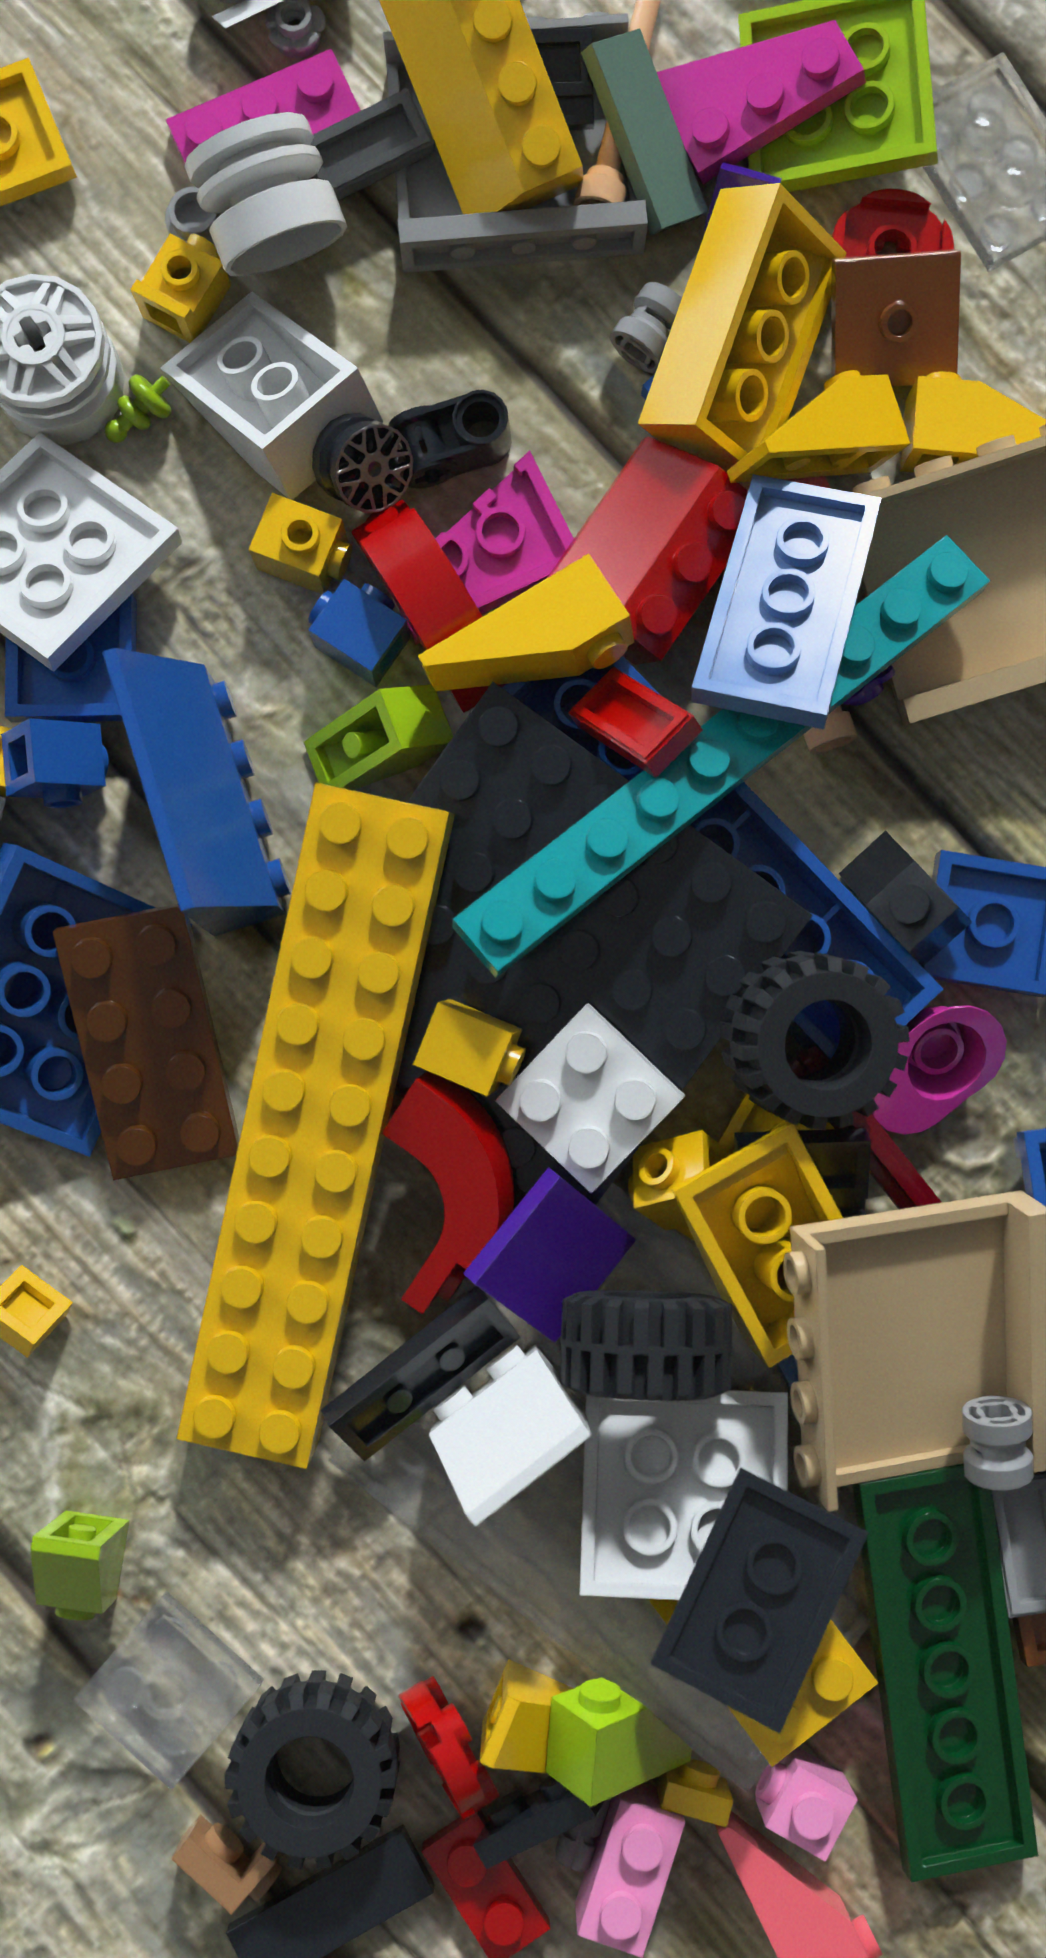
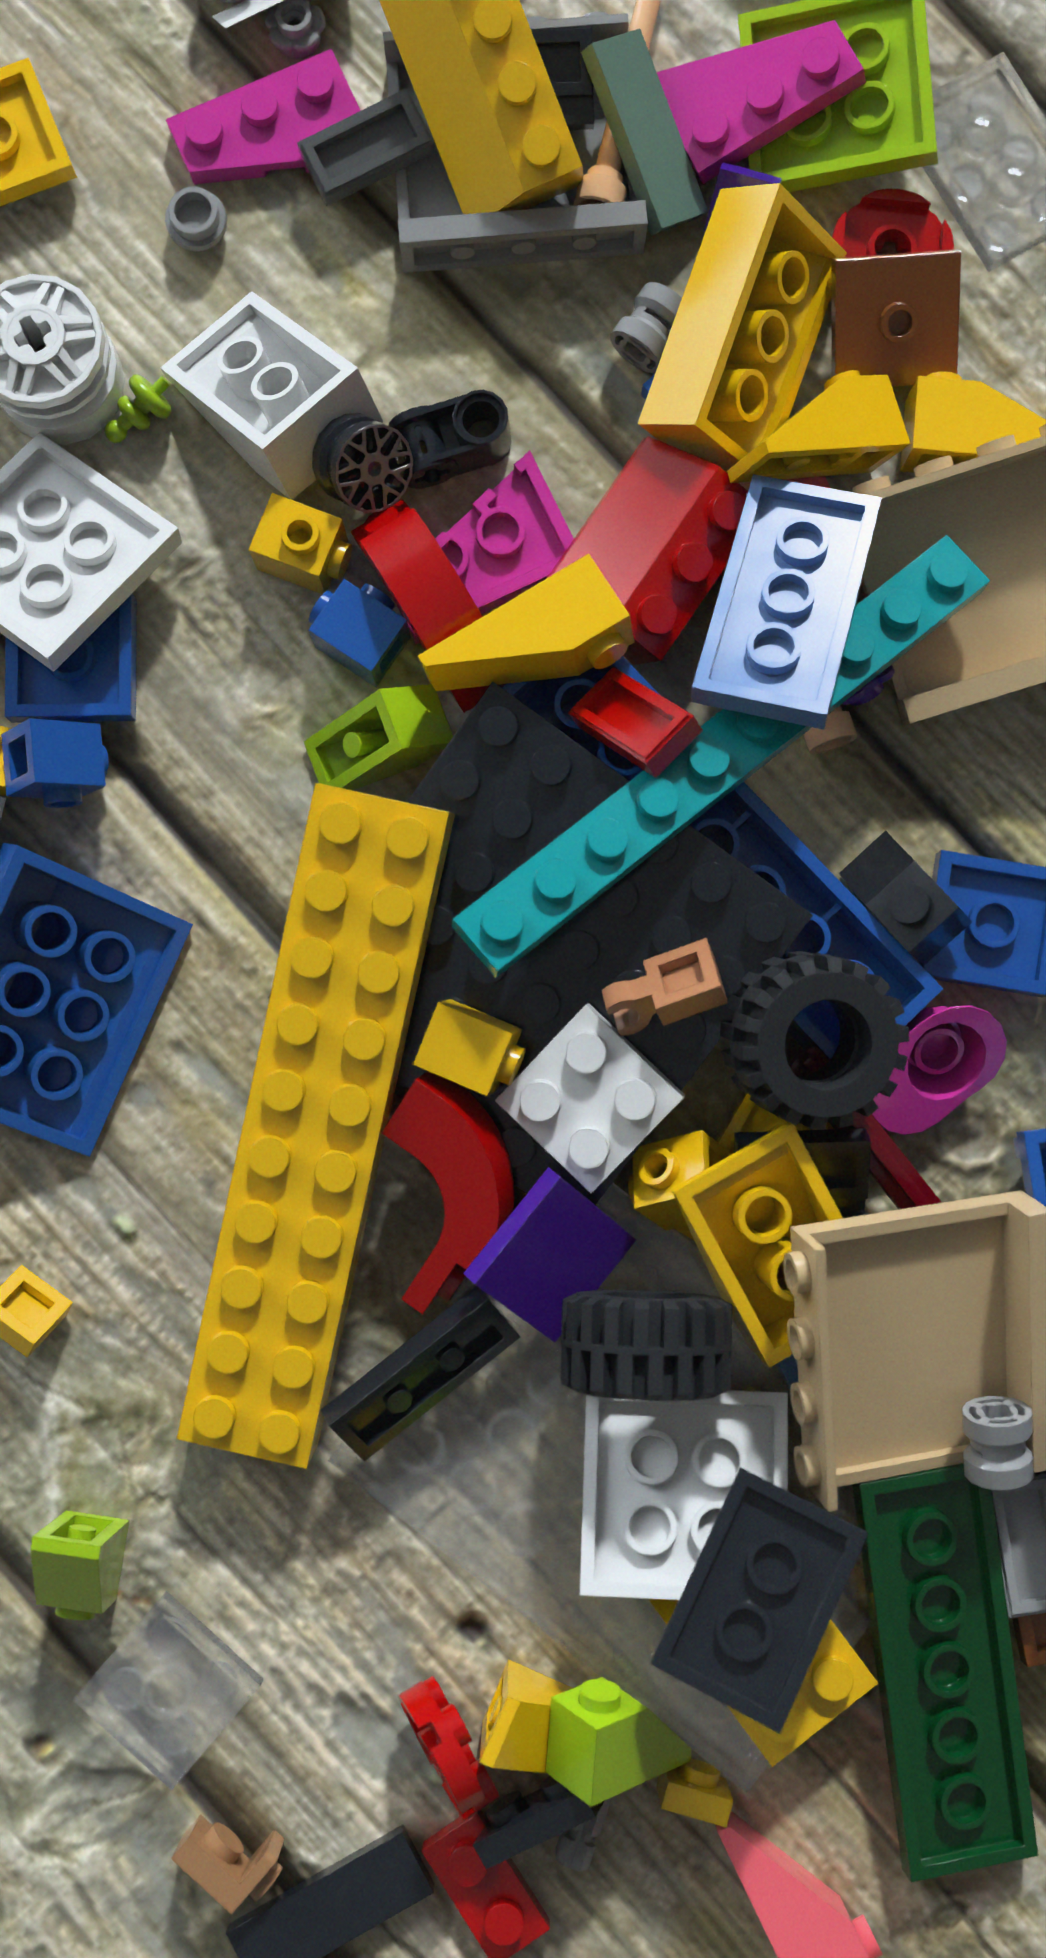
reddish brown plate [53,904,240,1181] -> none
blue slope [102,648,291,937] -> none
yellow brick [130,233,231,343] -> none
white wheel [184,112,347,277] -> none
black tyre [225,1670,400,1869] -> none
white slope [429,1344,591,1526] -> none
bright pink brick [575,1783,685,1958] -> none
bright pink brick [755,1747,858,1862] -> none
none -> nougat plate [602,938,728,1036]

